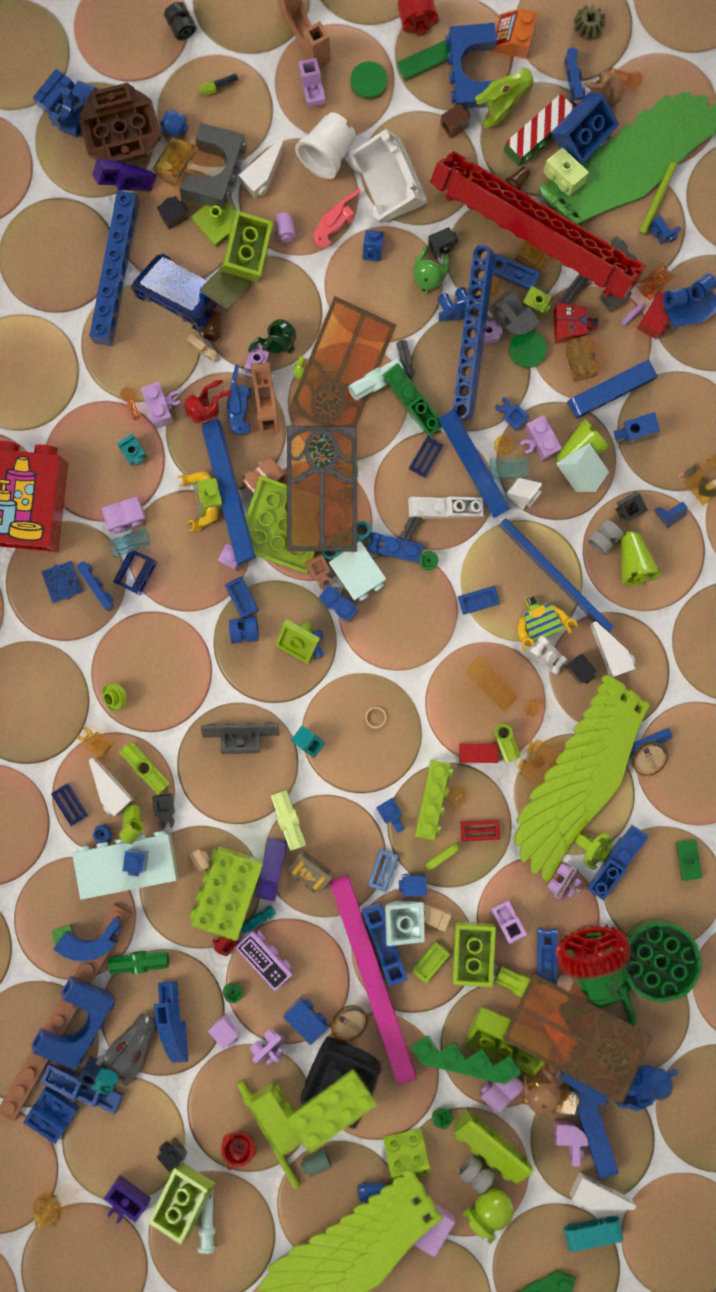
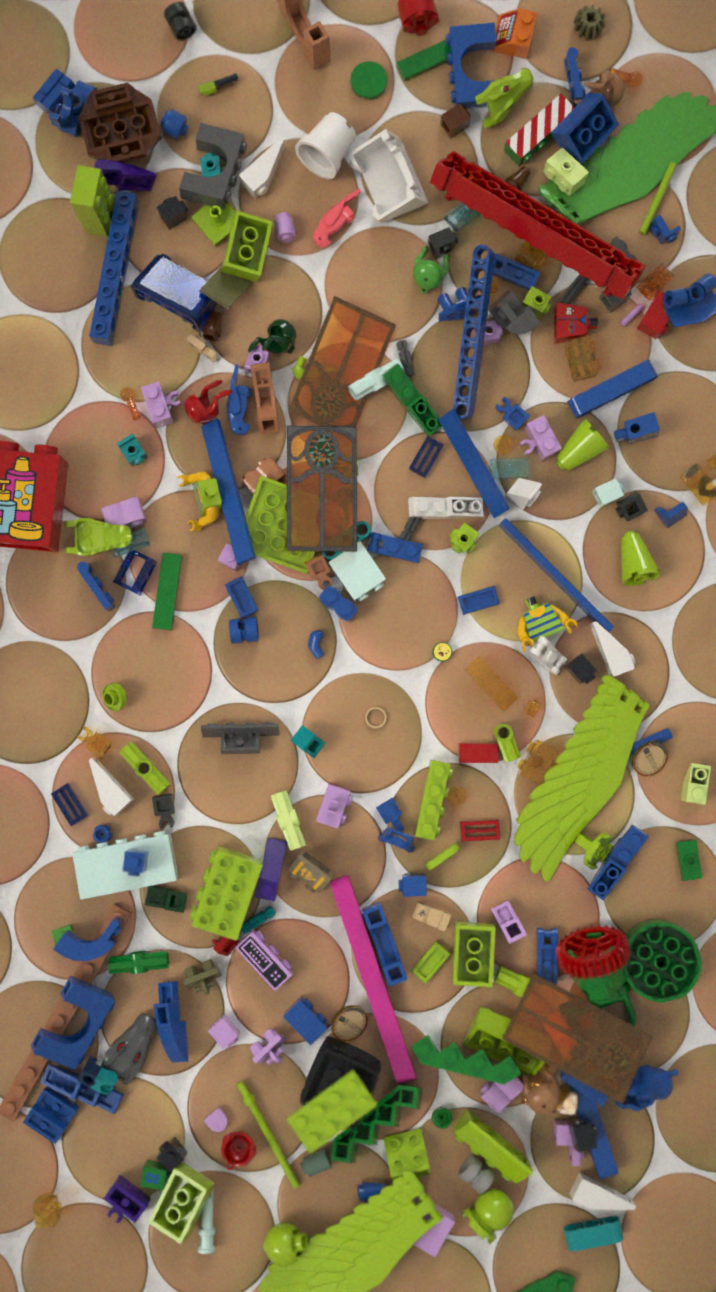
blue piece [41,561,83,603] -> none
lime piece [119,804,145,844] -> none
clear yellow slope [152,137,198,187] -> none
tan tile [189,849,210,871] -> none
green tile [223,982,243,1003] -> none
lime brick [250,1080,302,1156] -> none
lime tile [274,619,320,664] -> none
lavender brick [298,57,326,108] -> none
blue bracket [363,230,384,261] -> none
medium blue tile [368,848,399,892] -> none
light aqua slope [385,900,425,946] -> none
green tile [419,551,439,570] -> none
green tile [509,330,547,369] -> none
lavender hips [547,864,582,900] -> none
light aqua slope [556,443,609,492] -> none
light grey wheel [587,519,624,555] -> none
none -> lime animal [64,518,132,556]
none -> lime brick [70,165,115,237]
none -> green brick [140,1160,172,1190]
none -> dark green slope [144,886,187,913]
none -> green tile [152,553,182,631]
none -> olive hips [183,959,222,995]
none -> teal brick [200,153,221,177]
none -> lavender tile [204,1106,228,1132]
none -> lime brick [263,1222,308,1266]
none -> lavender brick [316,784,353,829]
none -> green brick [331,1085,423,1163]
none -> blue helmet [378,827,415,853]
none -> light yellow tile [433,642,452,662]
none -> clear light blue plate [444,203,480,232]
none -> lime brick [449,522,480,555]
none -> black brick [568,1118,598,1152]
none -> light aqua brick [592,478,624,508]
none -> yellowish green slope [681,763,711,805]

